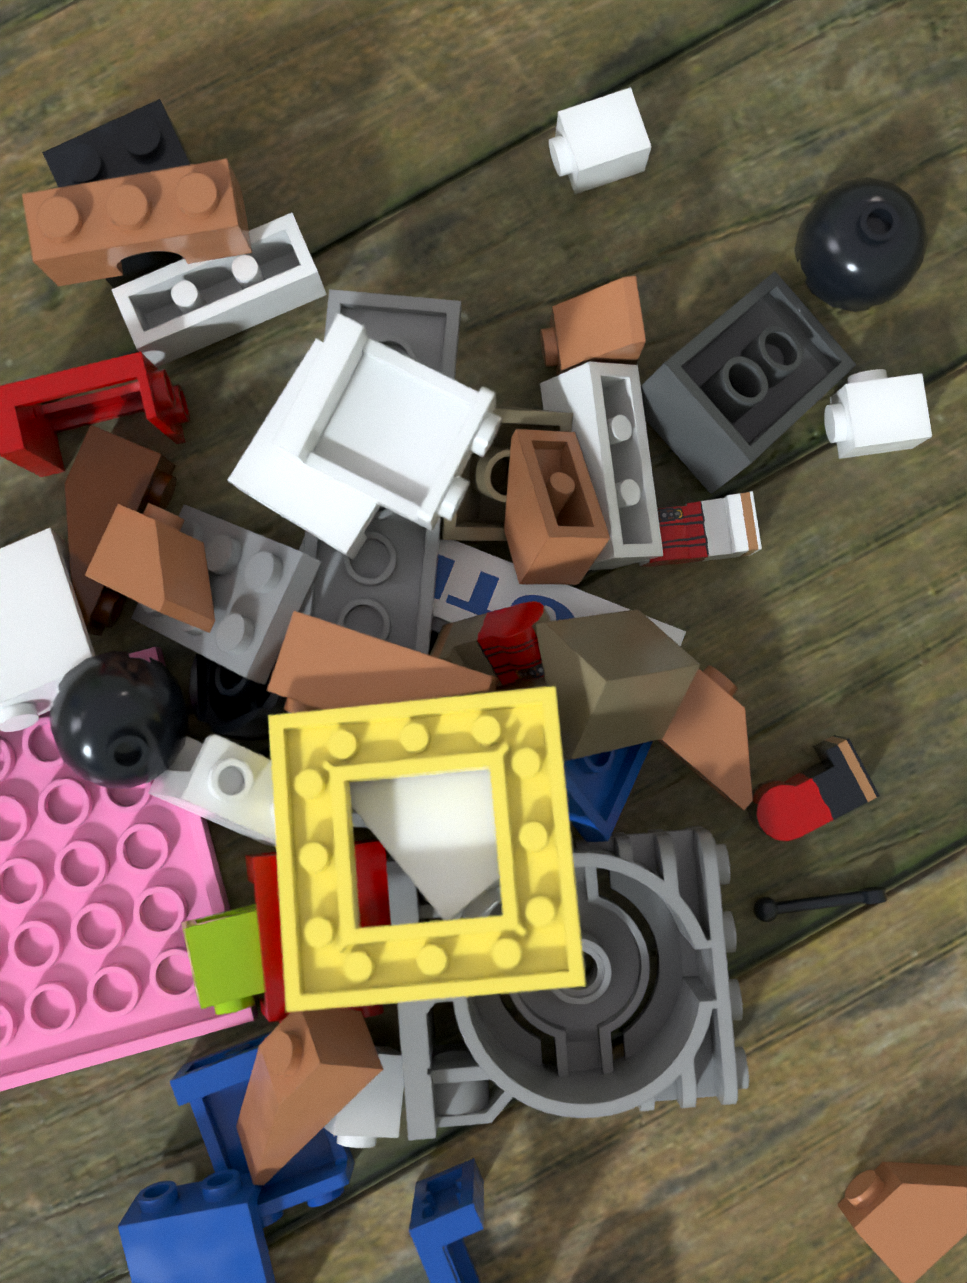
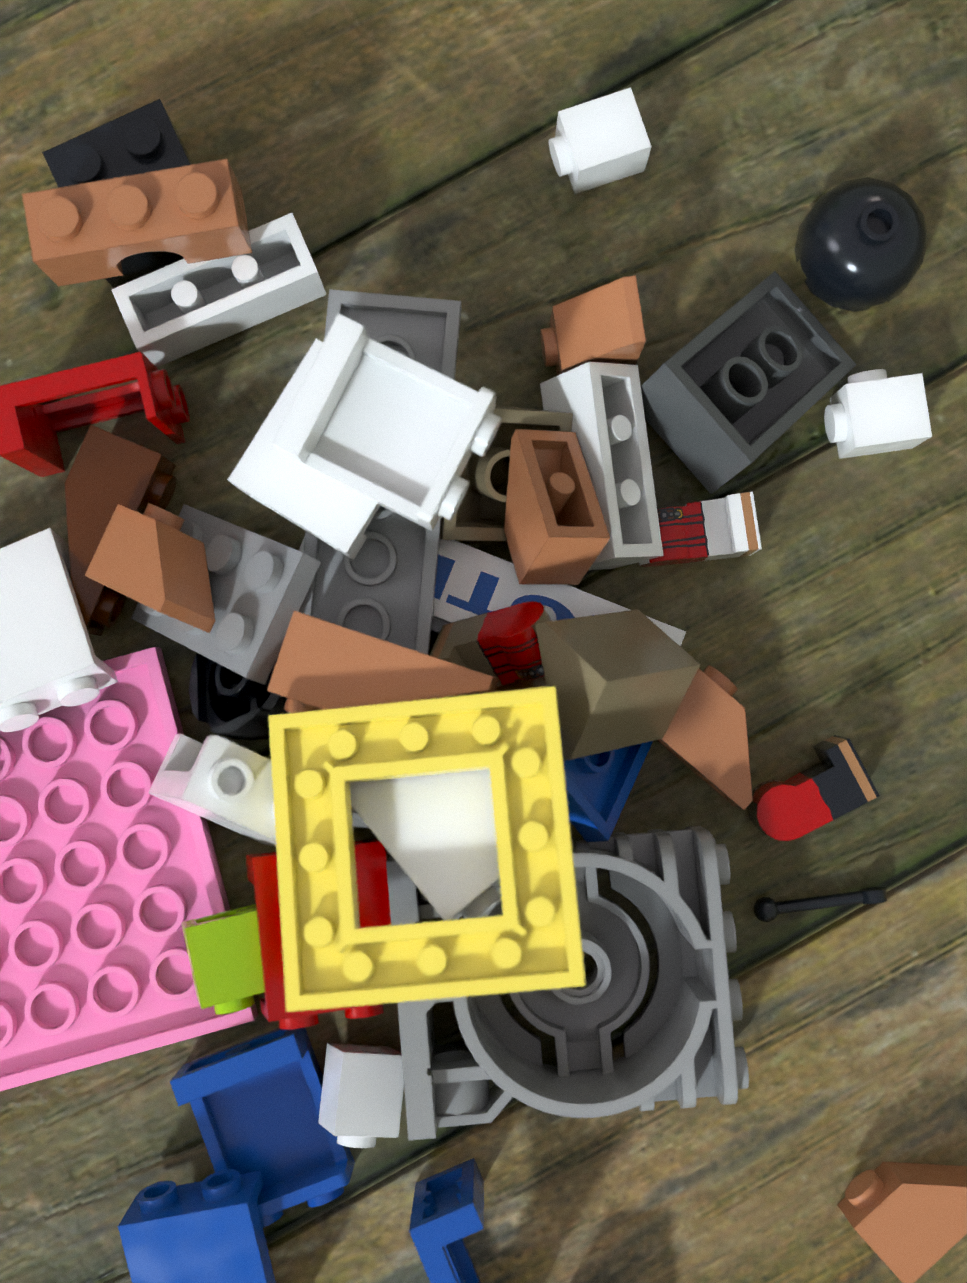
black cylinder [50,651,188,789] -> none
nougat slope [236,1008,383,1185] -> none

